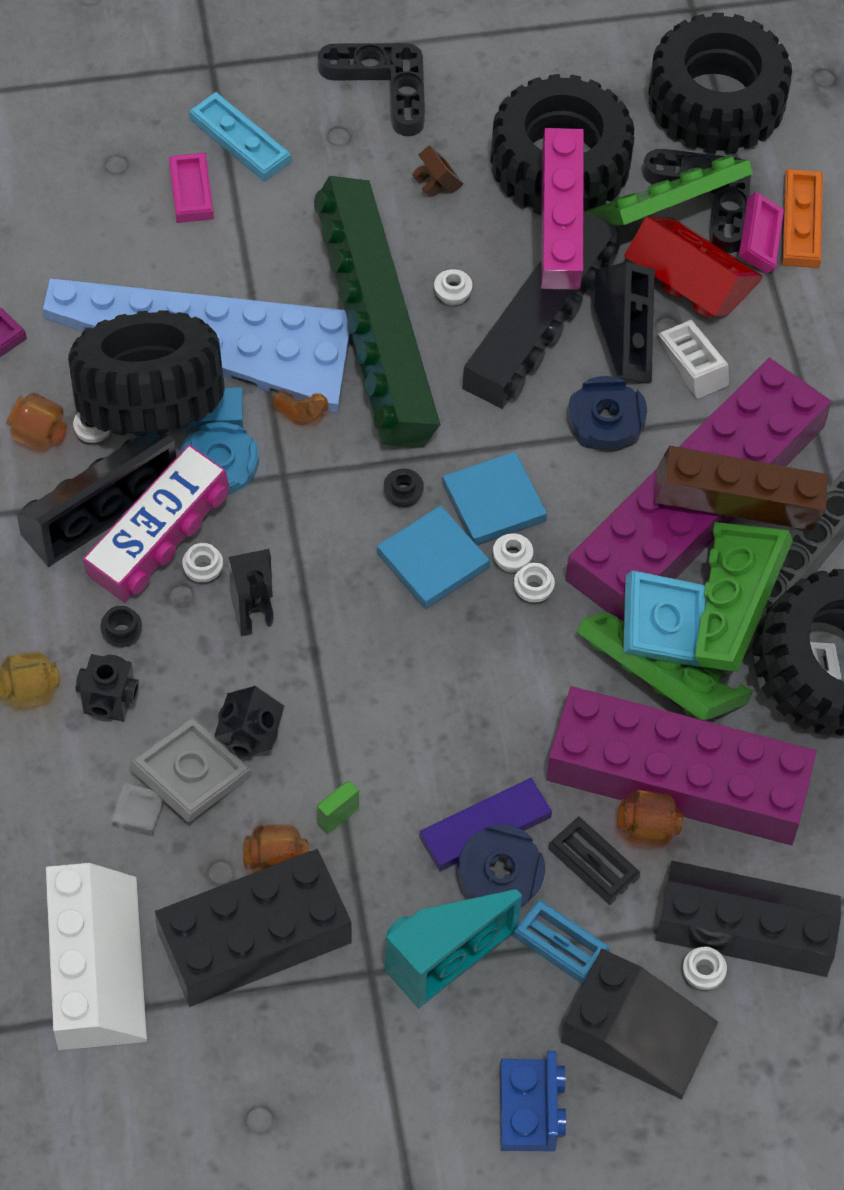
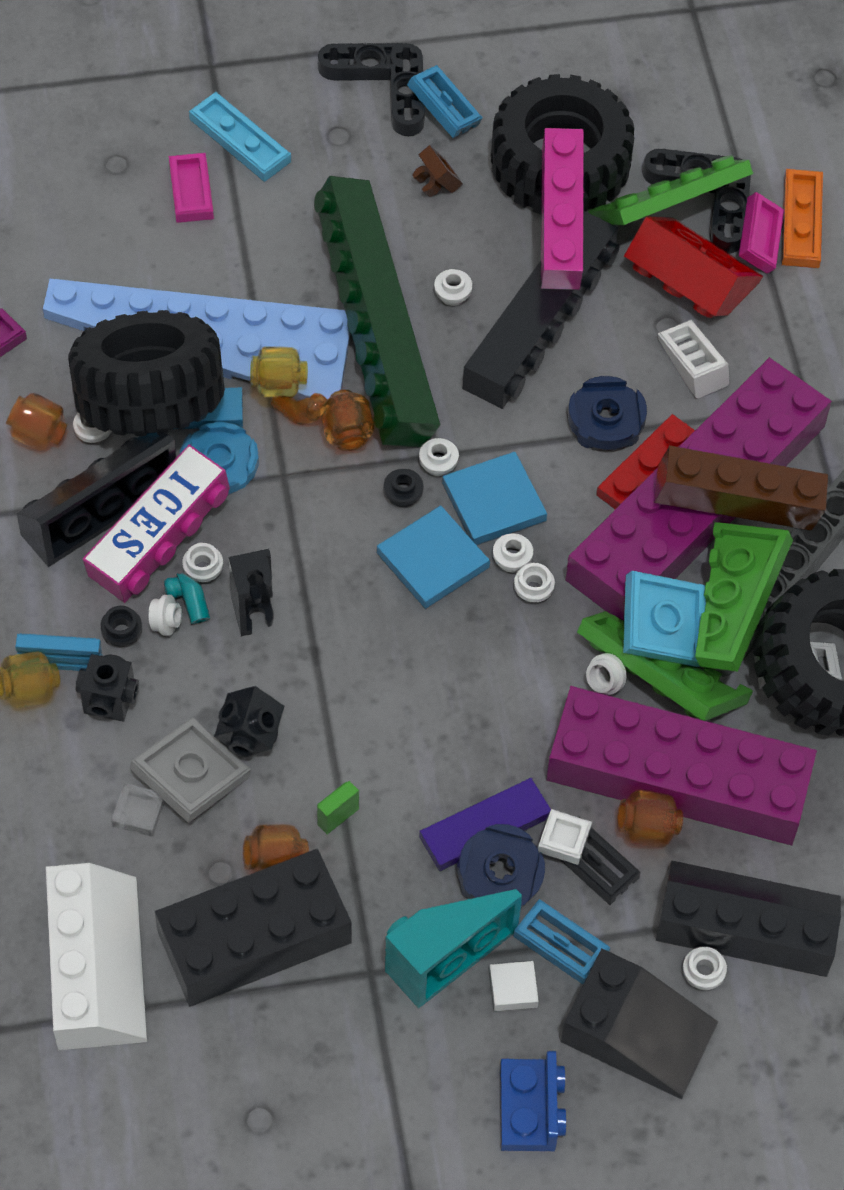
black slope [594,262,655,383] -> none
black tyre [648,12,792,153] -> none
none -> dark azure tile [15,633,103,671]
none -> white plate [149,595,182,636]
none -> teal arm [164,573,210,624]
none -> clear yellow head [250,346,308,398]
none -> clear orange head [320,390,375,451]
none -> dark azure tile [407,65,483,138]
none -> white plate [419,438,459,477]
none -> white tile [489,961,539,1011]
none -> white tile [538,809,592,865]
none -> white plate [586,653,626,695]
none -> red plate [596,414,695,509]

